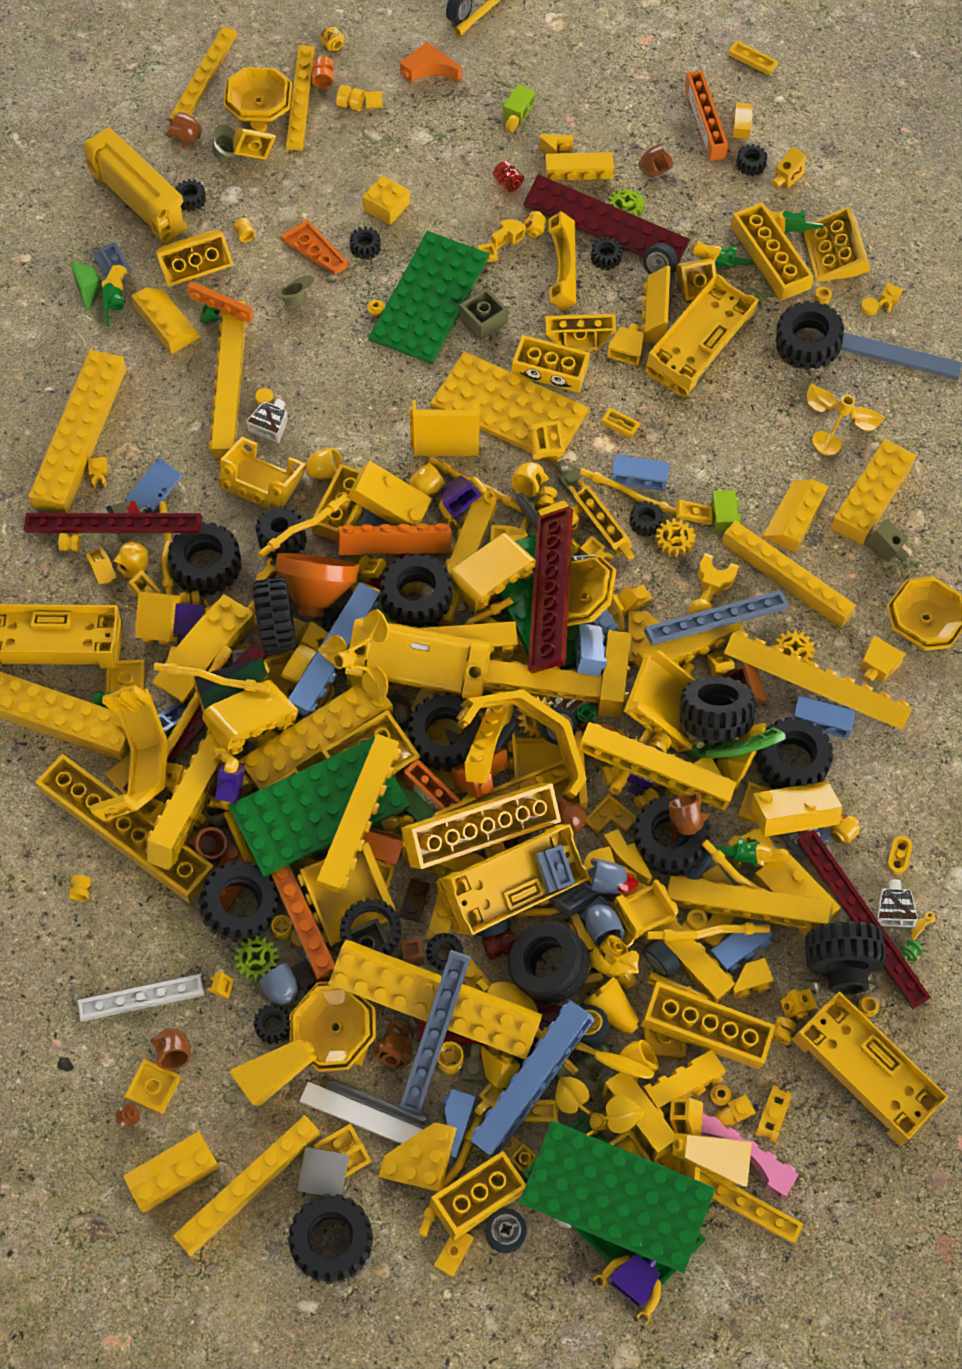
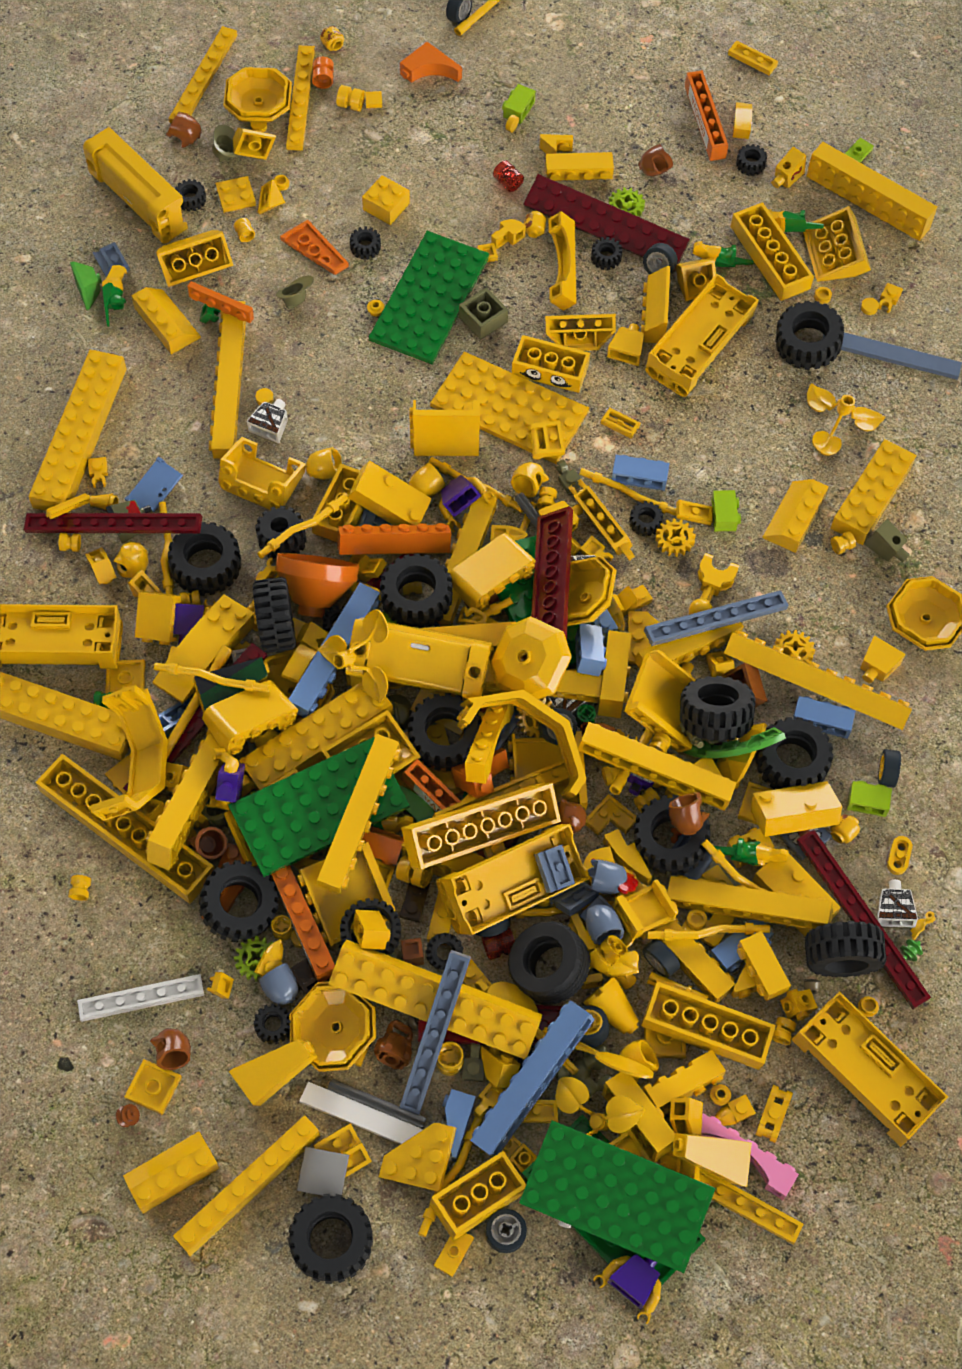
yellow brick [722,520,856,628] -> none
black tyre [828,968,869,994] -> none
none -> yellow axle [46,493,91,519]
none -> yellow cone [89,493,119,510]
none -> yellow plate [215,176,256,213]
none -> yellow plate [254,939,283,977]
none -> yellow slope [257,179,285,214]
none -> yellow plate [274,175,290,191]
none -> yellow brick [352,910,390,950]
none -> yellow wheel [396,855,433,888]
none -> yellow helmet [457,606,492,625]
none -> yellow rock [490,616,572,700]
none -> yellow brick [737,931,791,1001]
none -> yellow brick [806,142,938,241]
none -> yellow wheel [830,531,856,555]
none -> lime plate [845,137,874,163]
none -> lime brick [847,780,892,817]
none -> black wheel [878,749,901,788]

